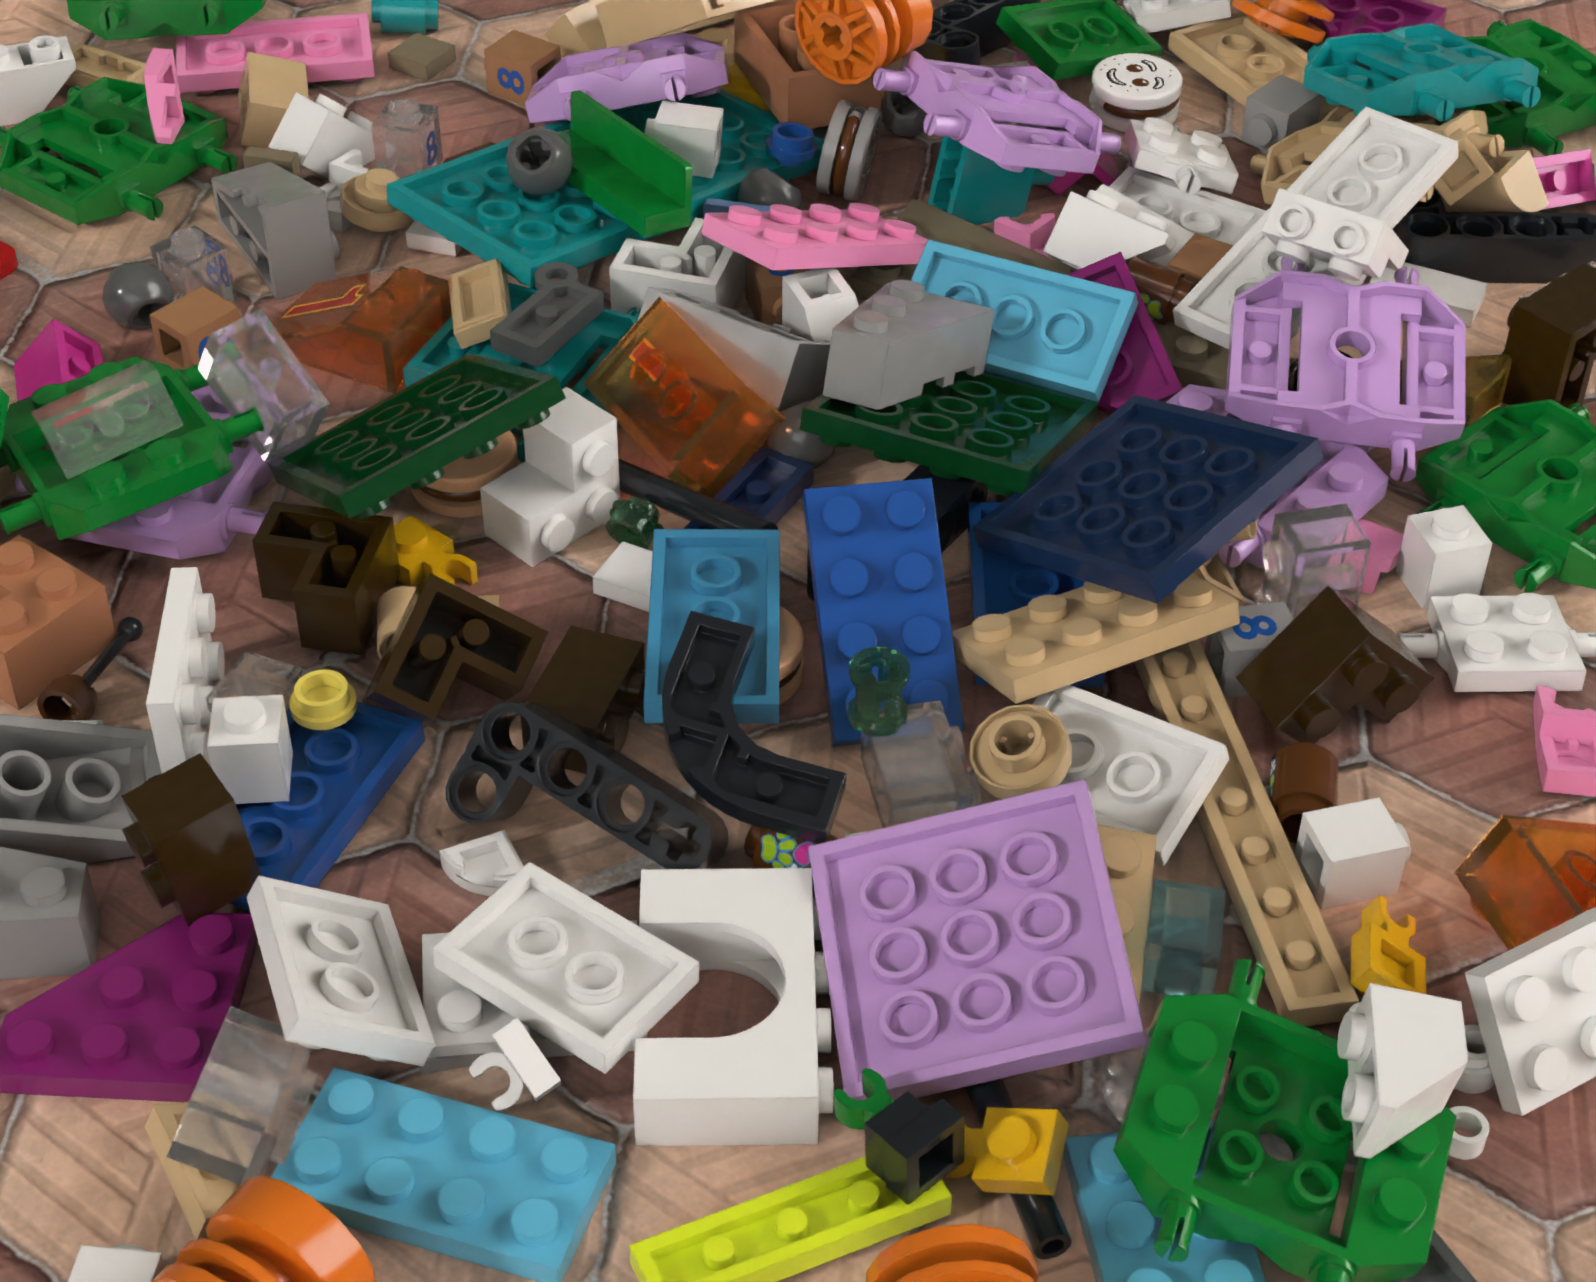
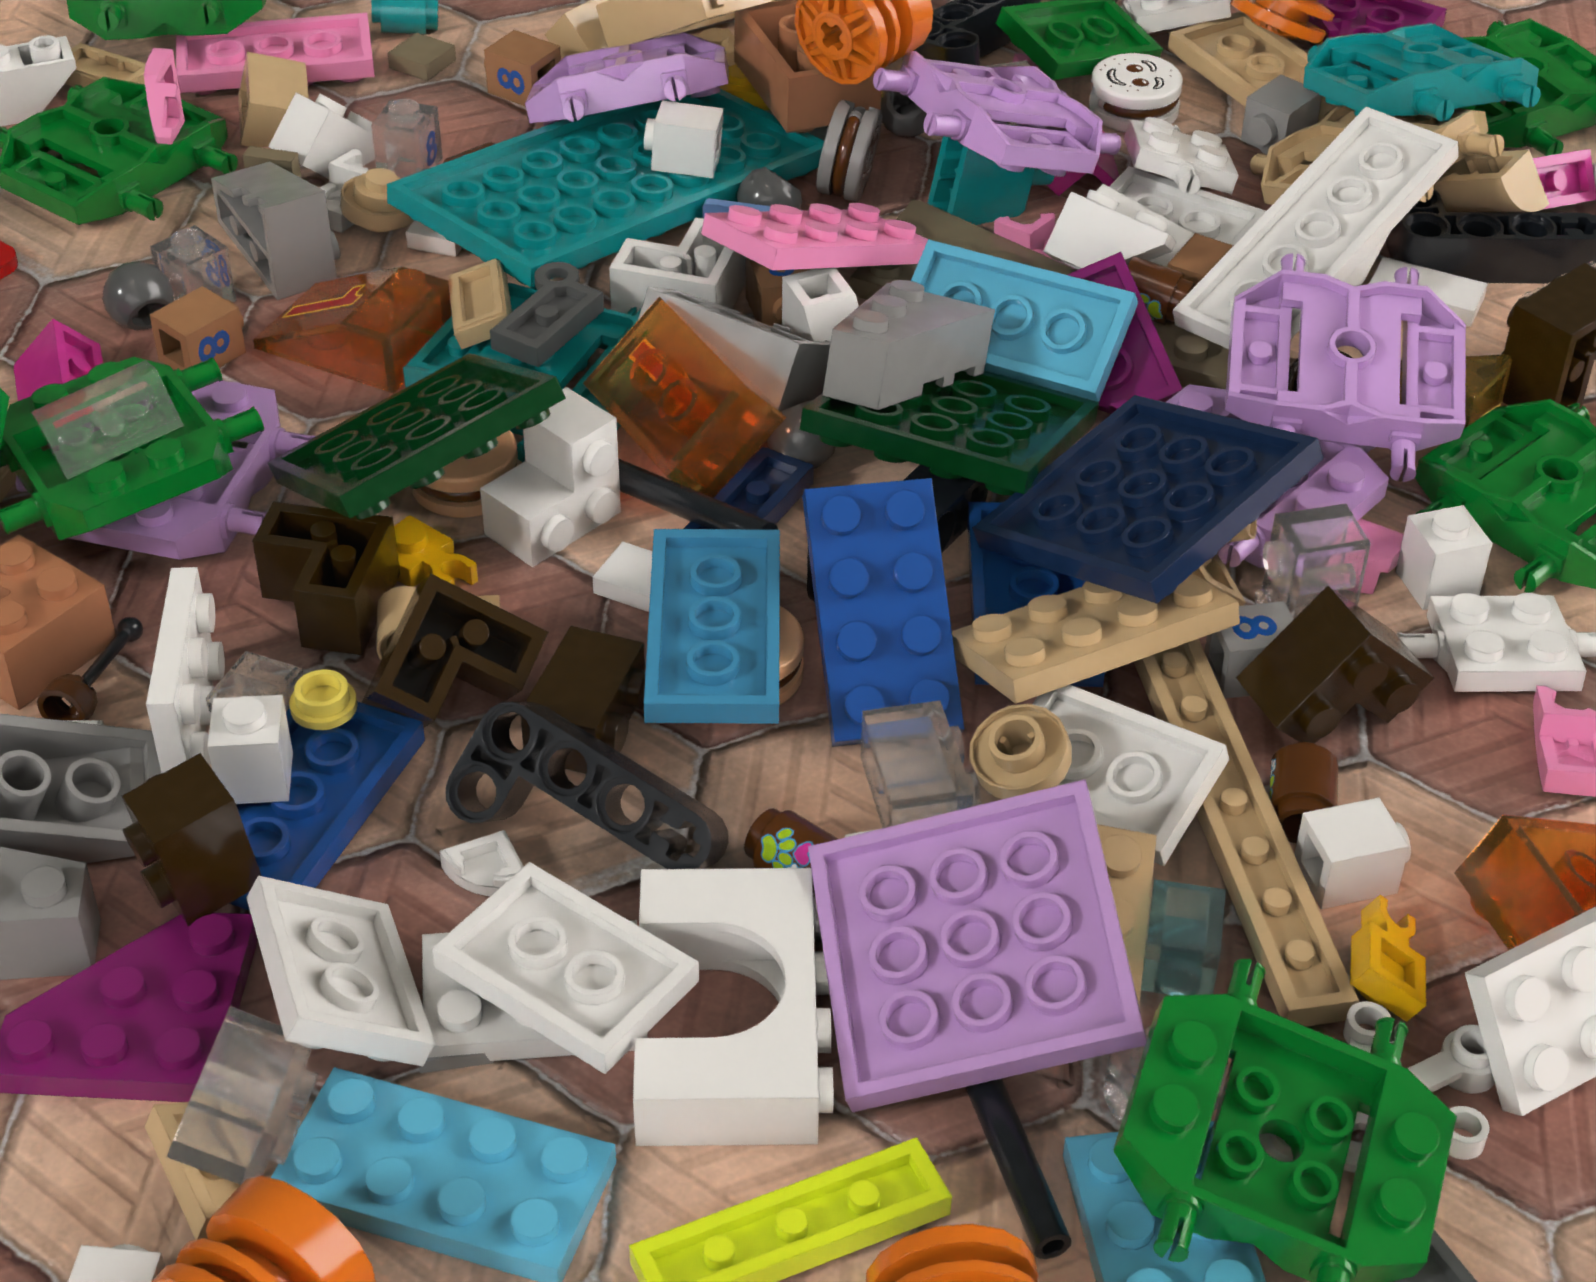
clear brick [197,309,330,462] -> none
white tile [469,1017,561,1112] -> none
dark grey piece [505,127,573,196] -> none
green panel [556,90,693,237] -> none
clear green plate [606,496,664,549] -> none
black plate [662,611,847,844] -> none
blue plate [766,122,817,167] -> none
black piece [834,1068,965,1205] -> none
clear green bush [848,647,910,737] -> none
yellow plate [944,1107,1069,1195] -> none
white plate [1262,188,1409,281] -> none
white slope [1337,983,1469,1159] -> none
tan tile [1434,128,1495,206] -> none

